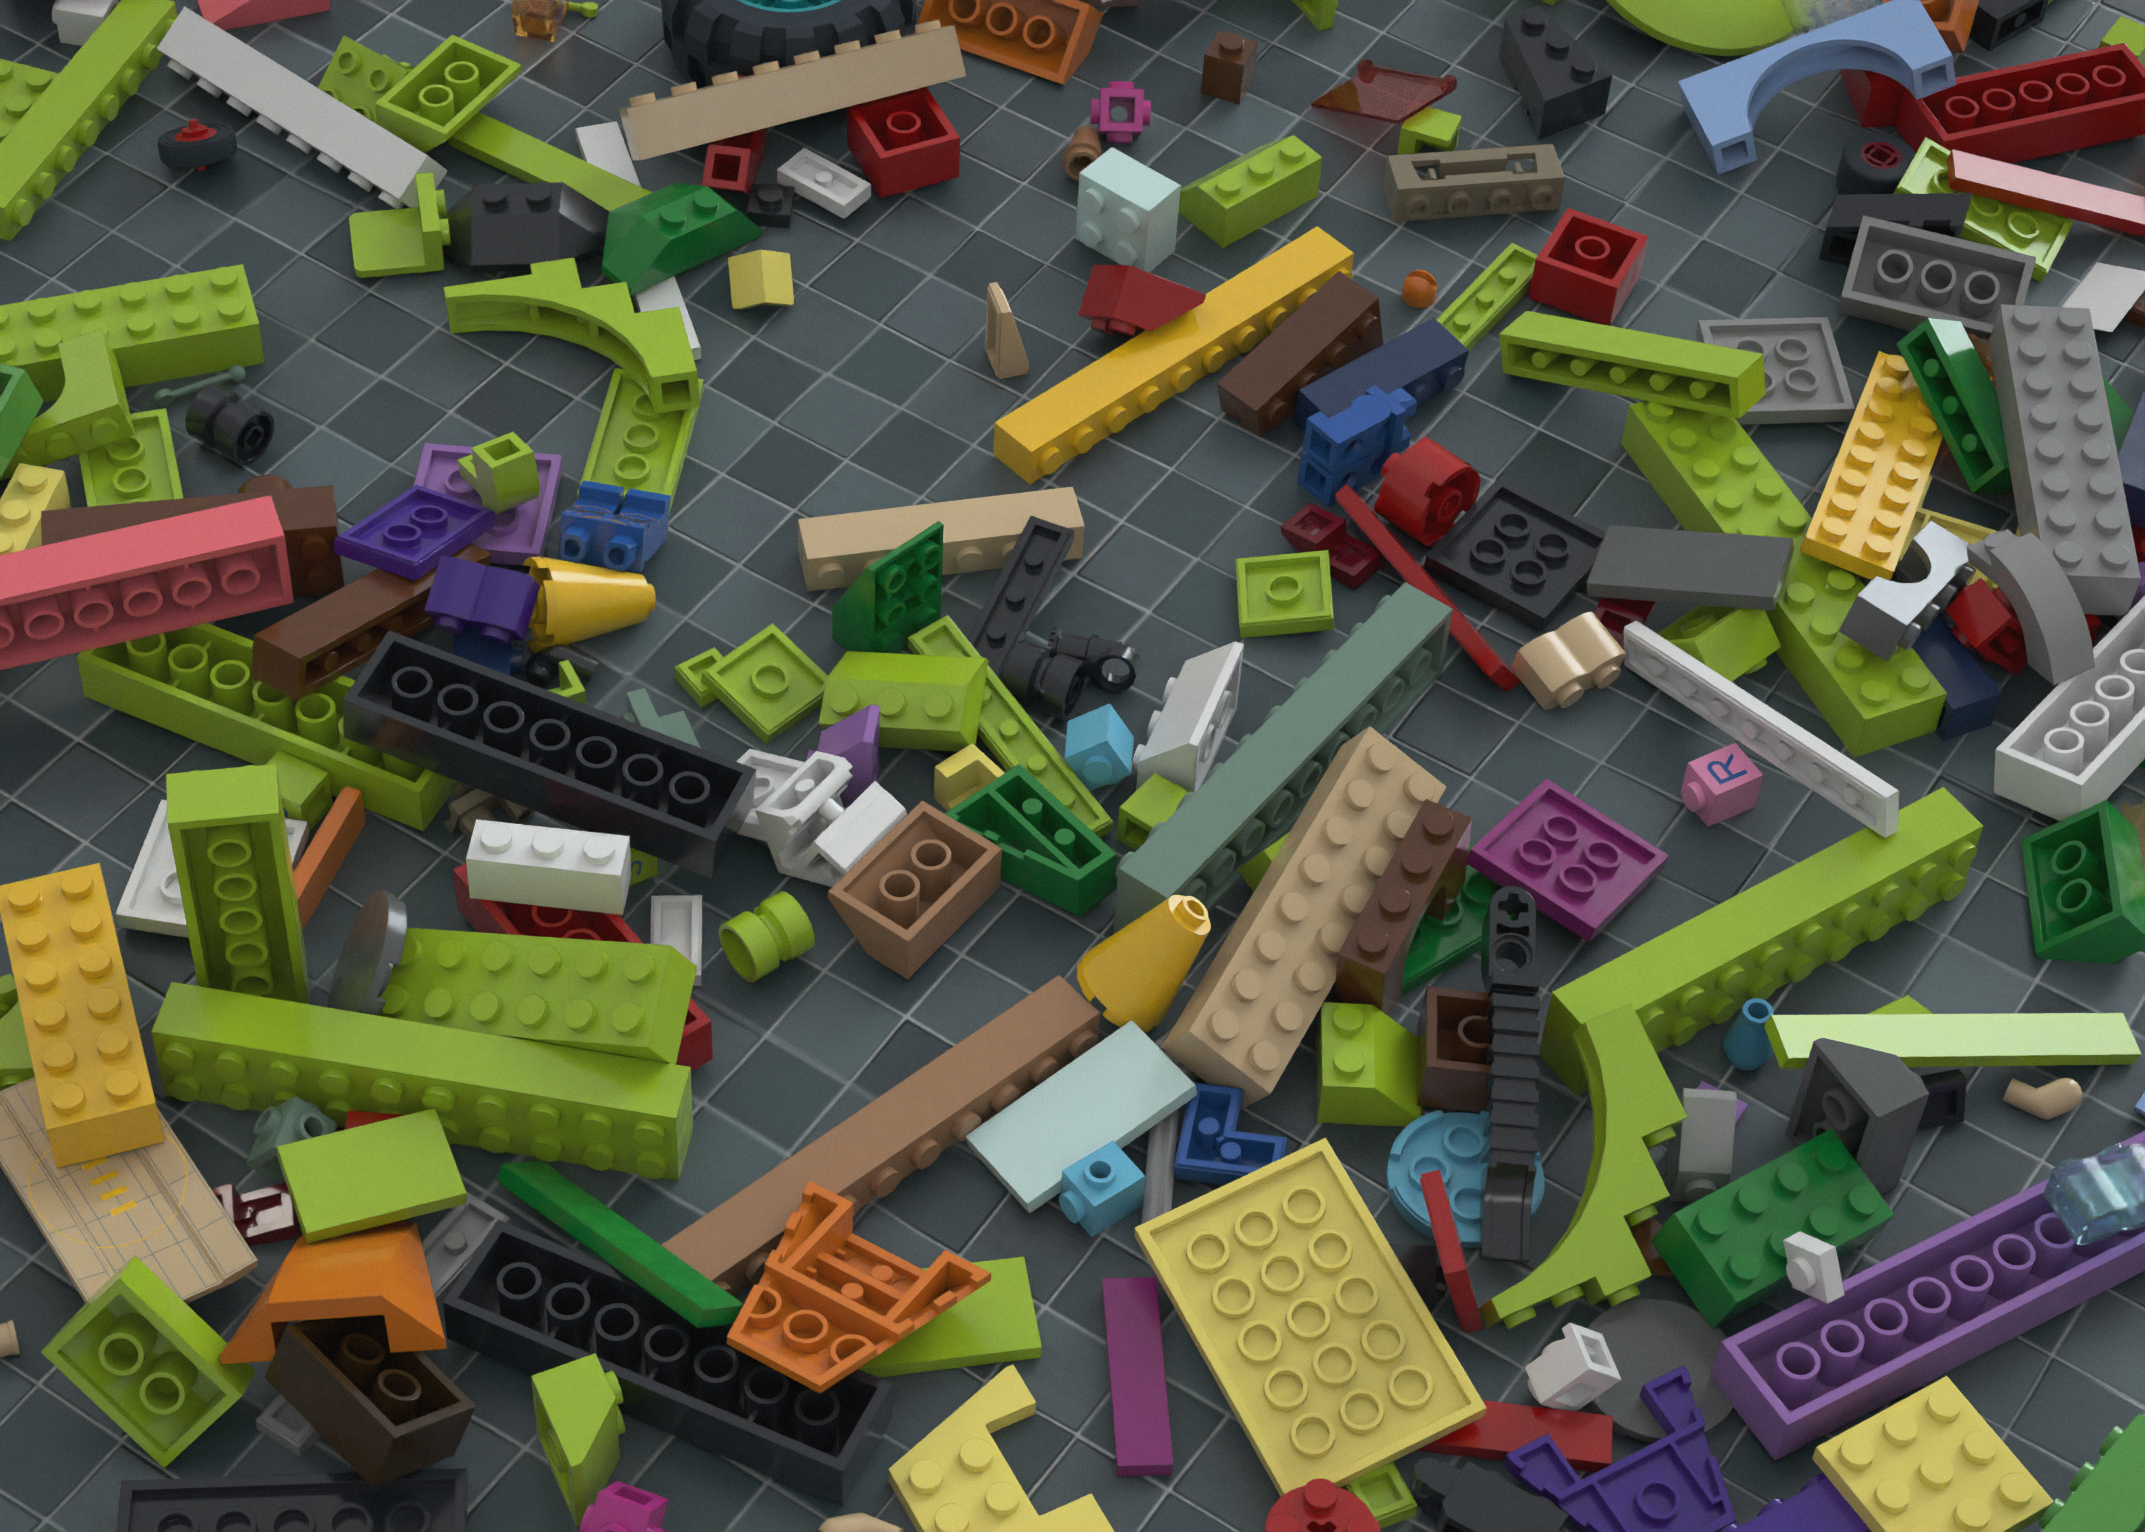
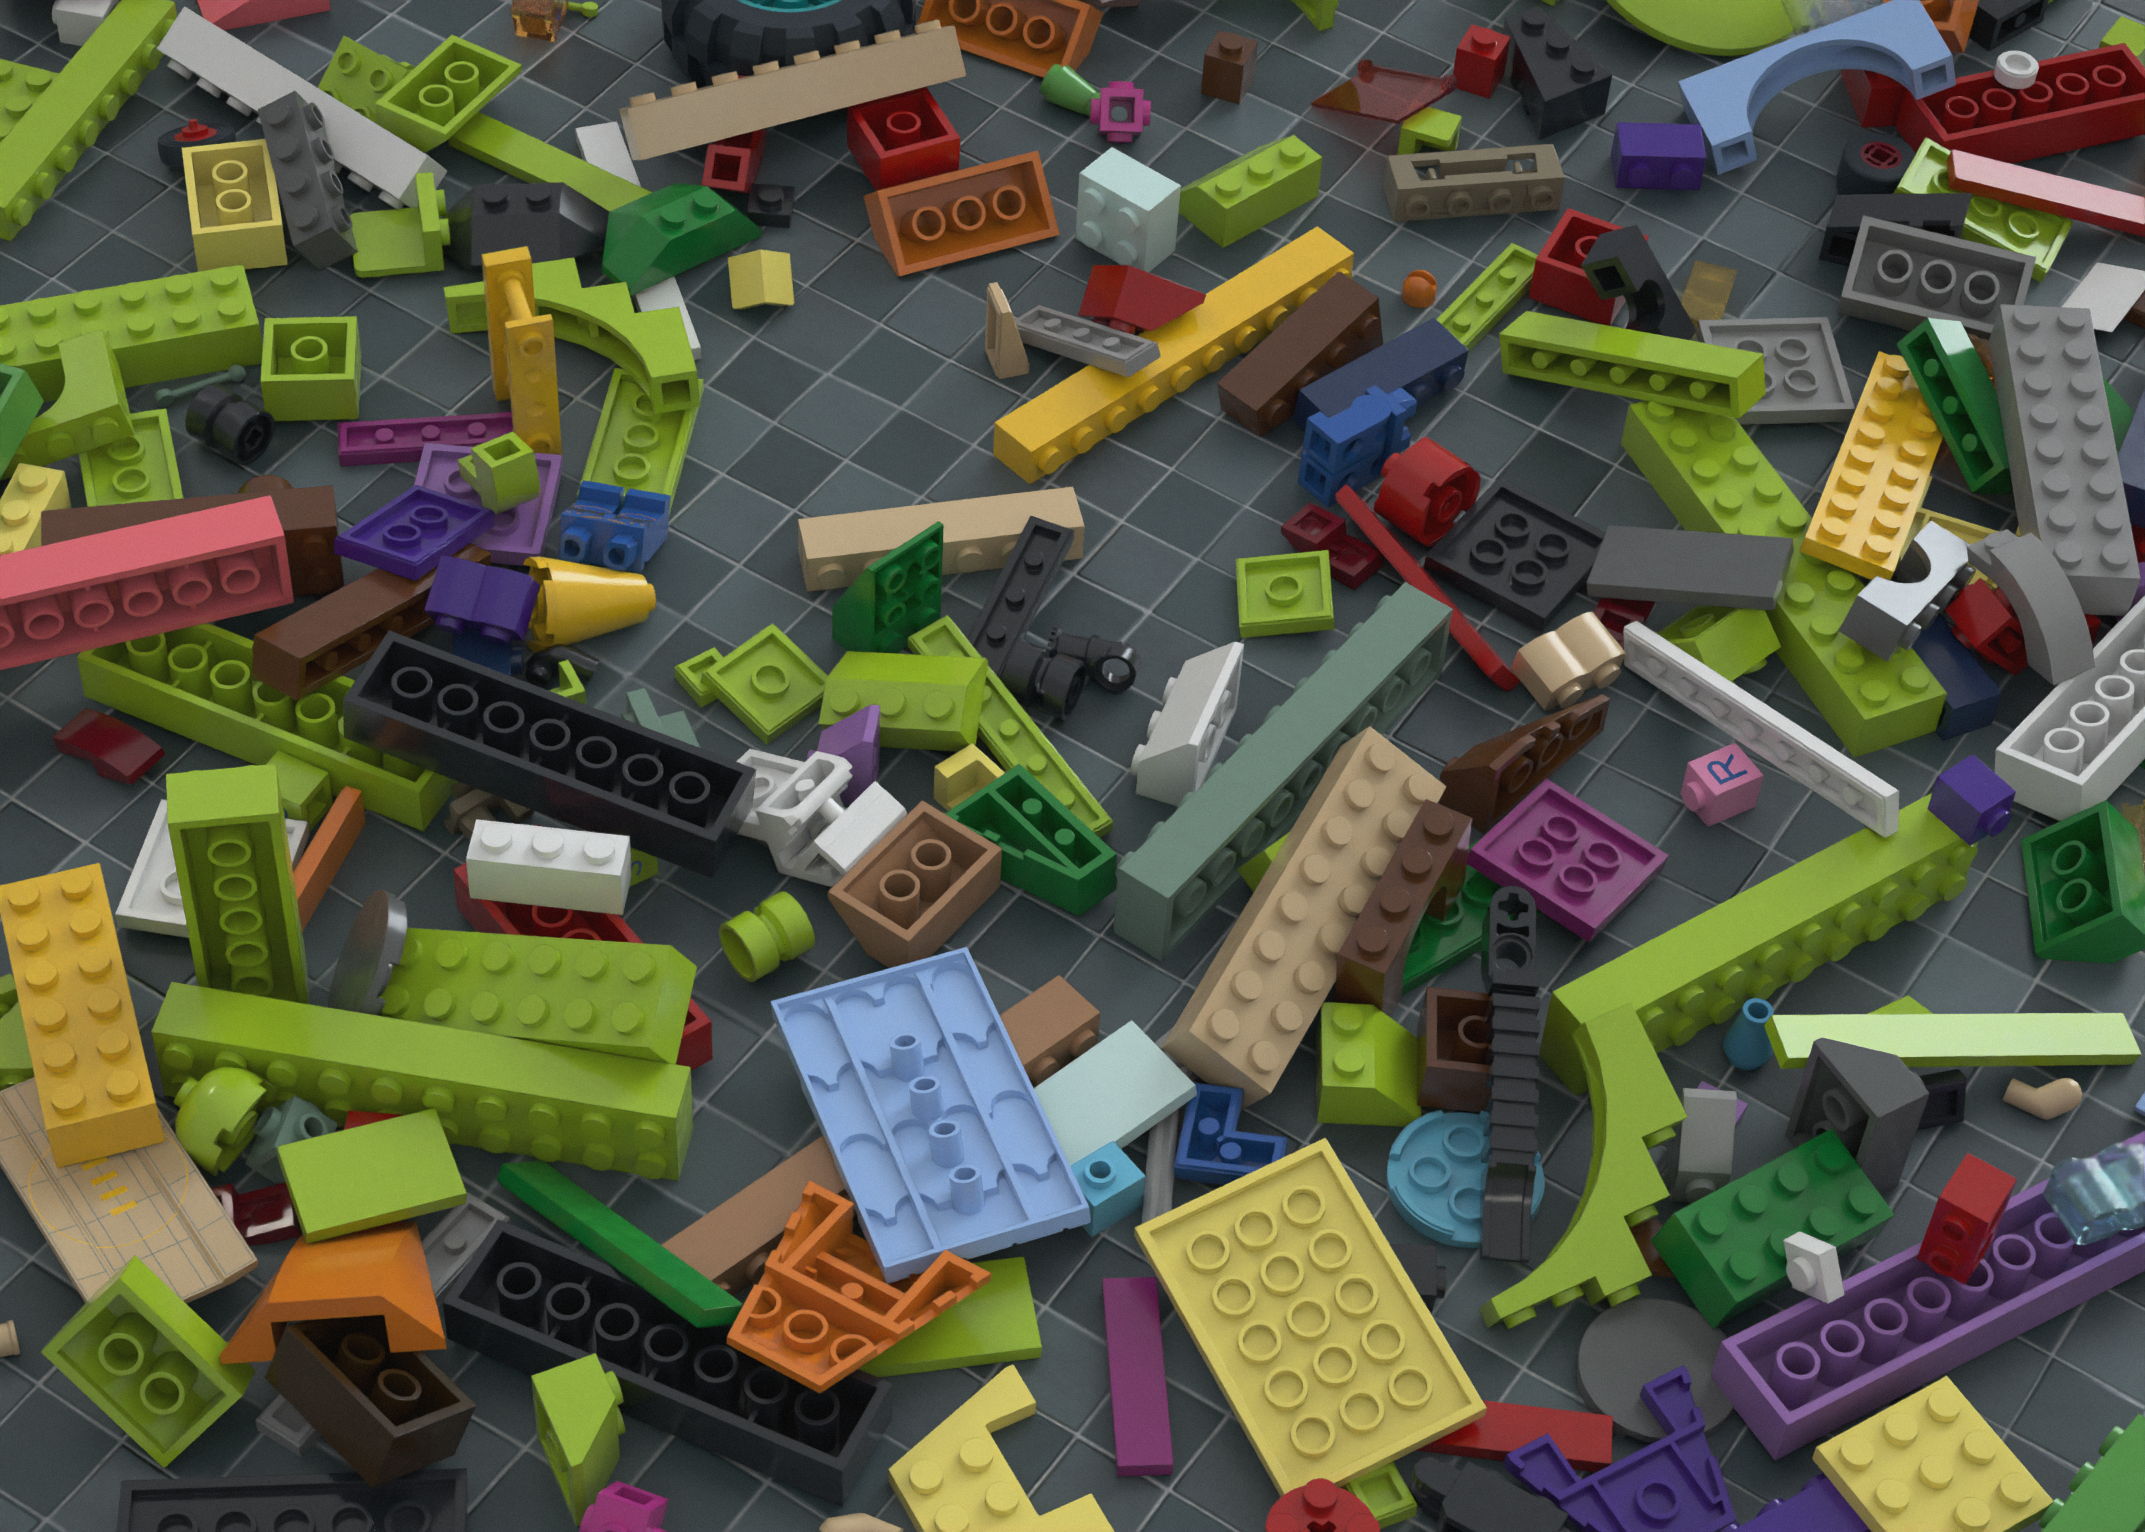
white tile [650,895,702,986] -> none
white plate [777,148,871,219] -> none
medium nougat cone [1062,125,1103,181] -> none
medium azure brick [1065,704,1134,792] -> none
yellow cone [1077,895,1211,1033] -> none
lime brick [1117,773,1188,851] -> none
red tile [1419,1169,1483,1334] -> none
white brick [1525,1323,1622,1411] -> none
none -> dark red slope [52,708,166,785]
none -> lime cylinder [174,1067,277,1176]
none -> light yellow brick [182,139,288,272]
none -> dark grey brick [258,91,358,271]
none -> lime brick [260,316,361,421]
none -> magenta tile [337,412,513,467]
none -> yellow fence [481,246,562,455]
none -> light blue piece [770,947,1091,1284]
none -> orange slope [863,150,1060,277]
none -> light grey tile [1015,305,1161,377]
none -> bright green cone [1040,64,1099,117]
none -> reddish brown wedge [1439,694,1610,835]
none -> red brick [1451,24,1510,99]
none -> black arch [1581,225,1697,340]
none -> dark purple brick [1611,122,1706,190]
none -> clear yellow tile [1681,260,1737,329]
none -> red brick [1916,1153,2017,1285]
none -> dark purple brick [1927,754,2016,846]
none -> white tile [1994,51,2039,89]

